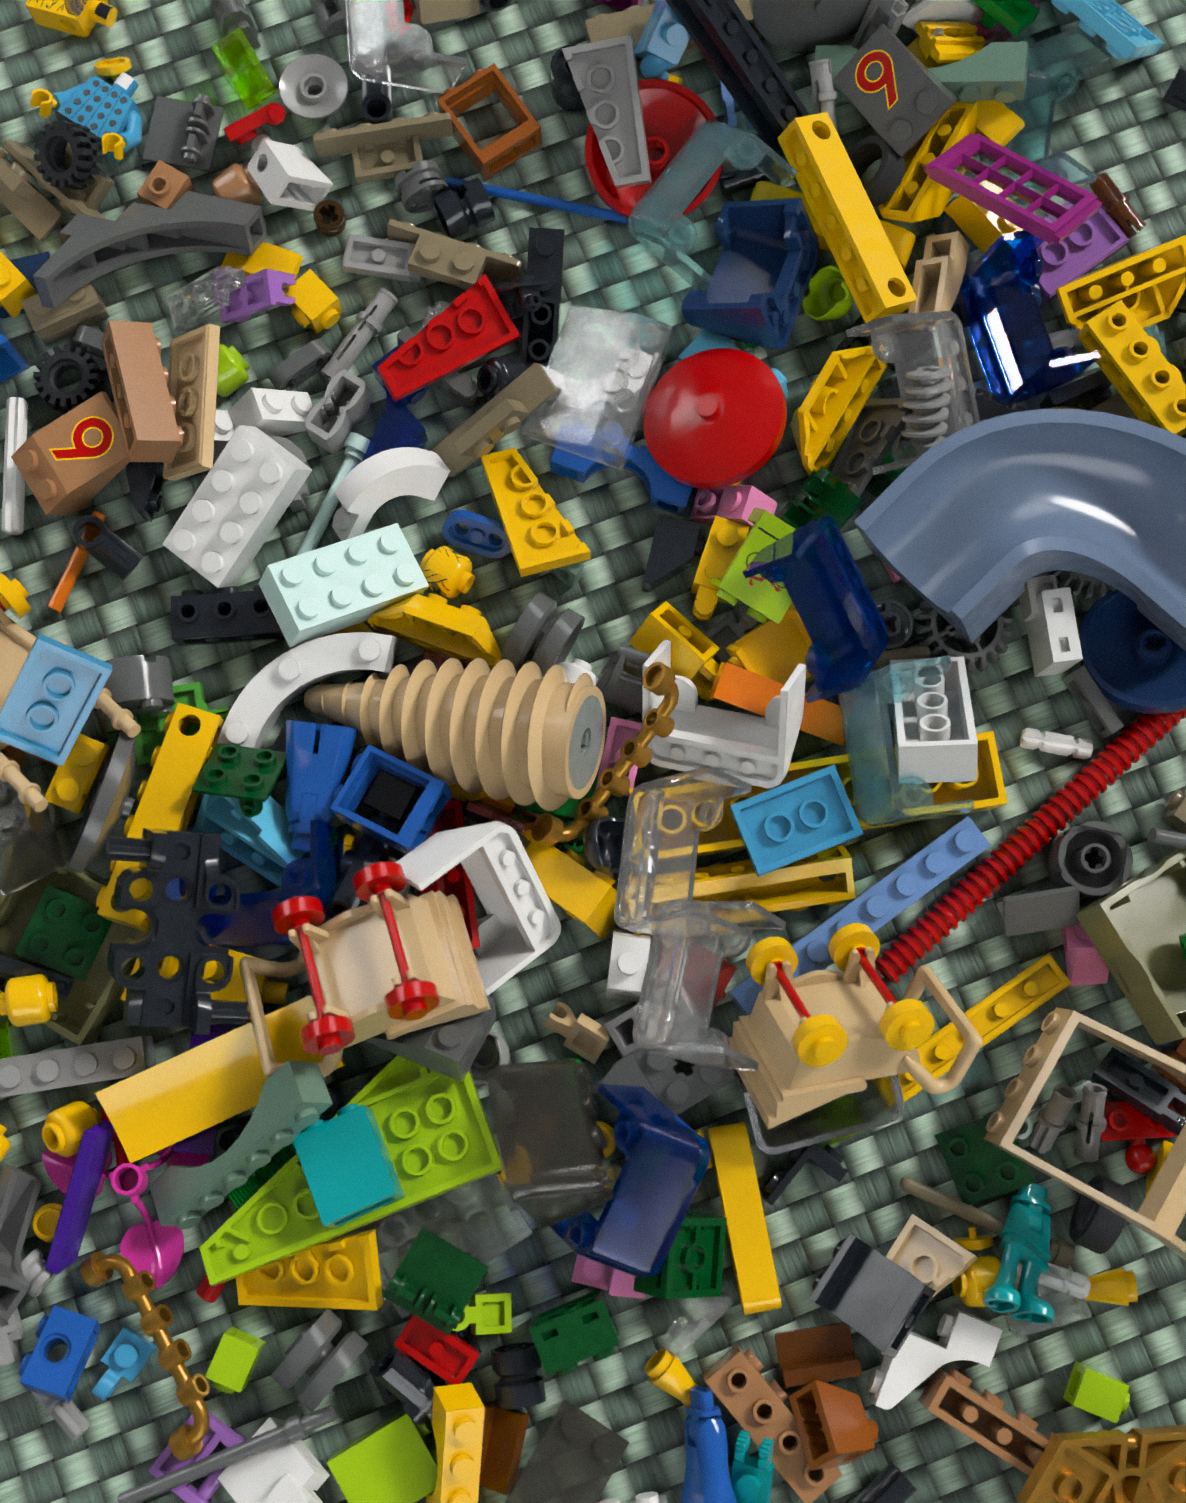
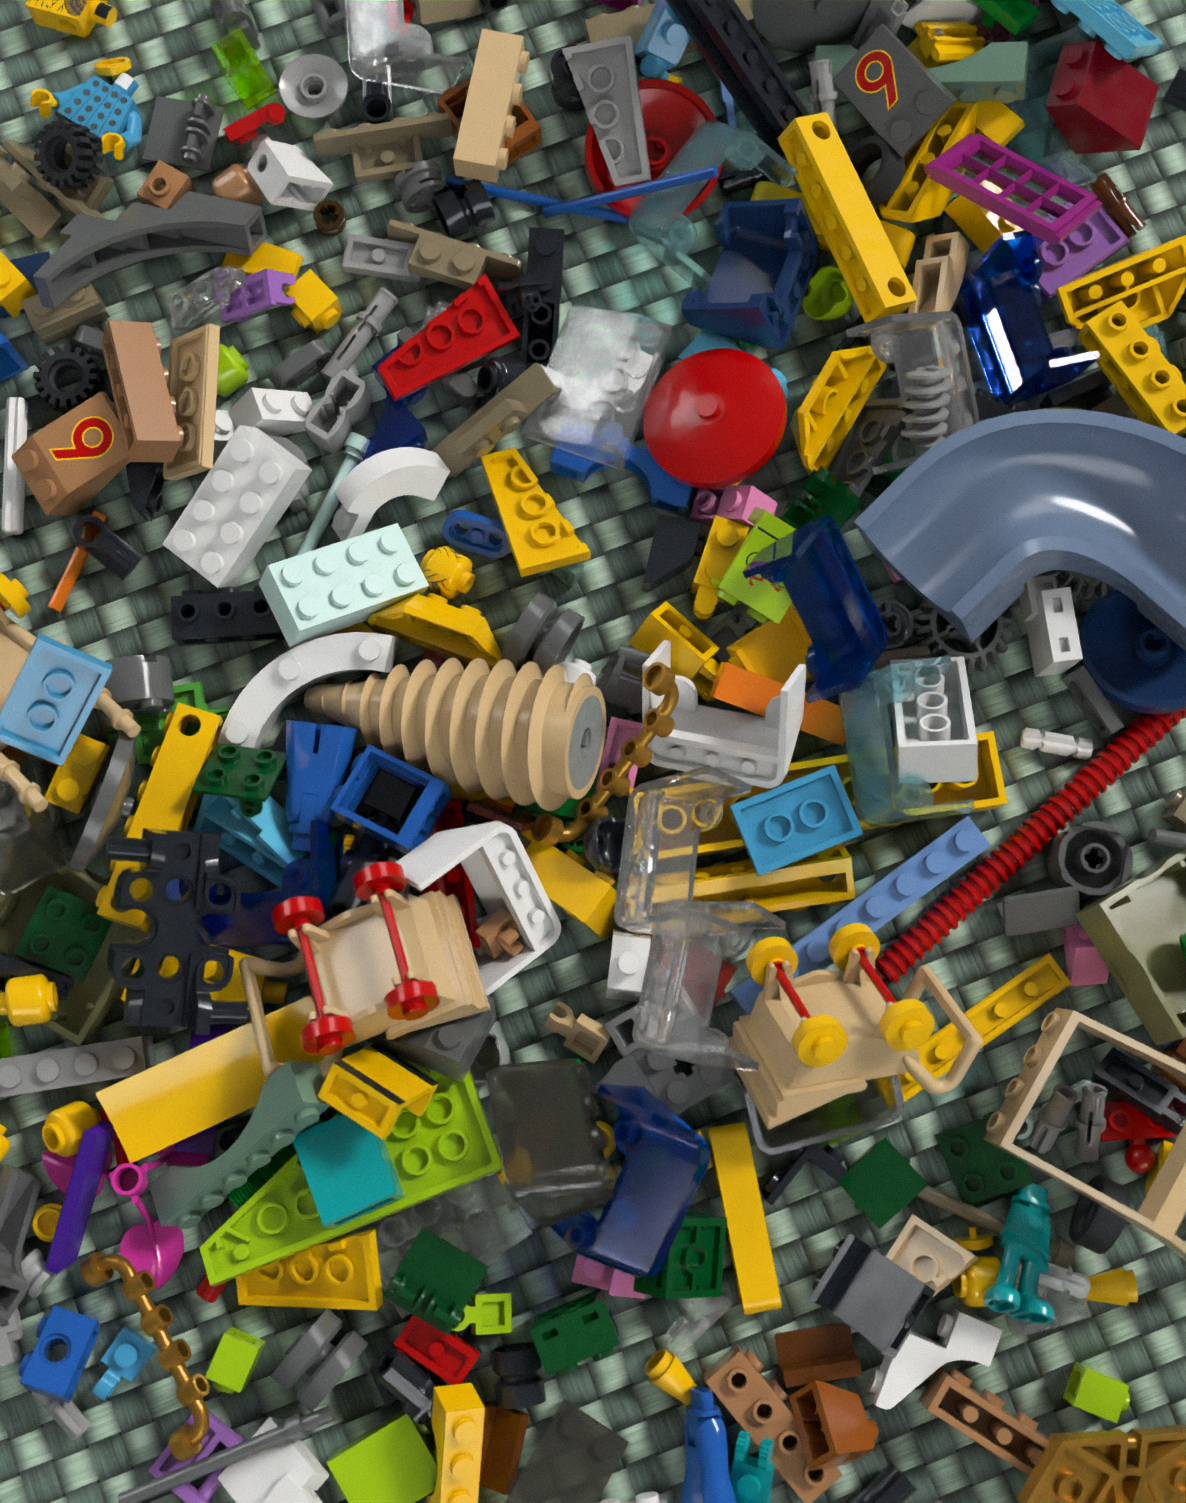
none -> yellow panel [317,1043,439,1139]
none -> tan brick [453,29,530,183]
none -> medium nougat tile [475,906,524,960]
none -> blue axle [543,166,718,218]
none -> dark green piece [838,1137,928,1230]
none -> dark red slope [1045,41,1159,154]

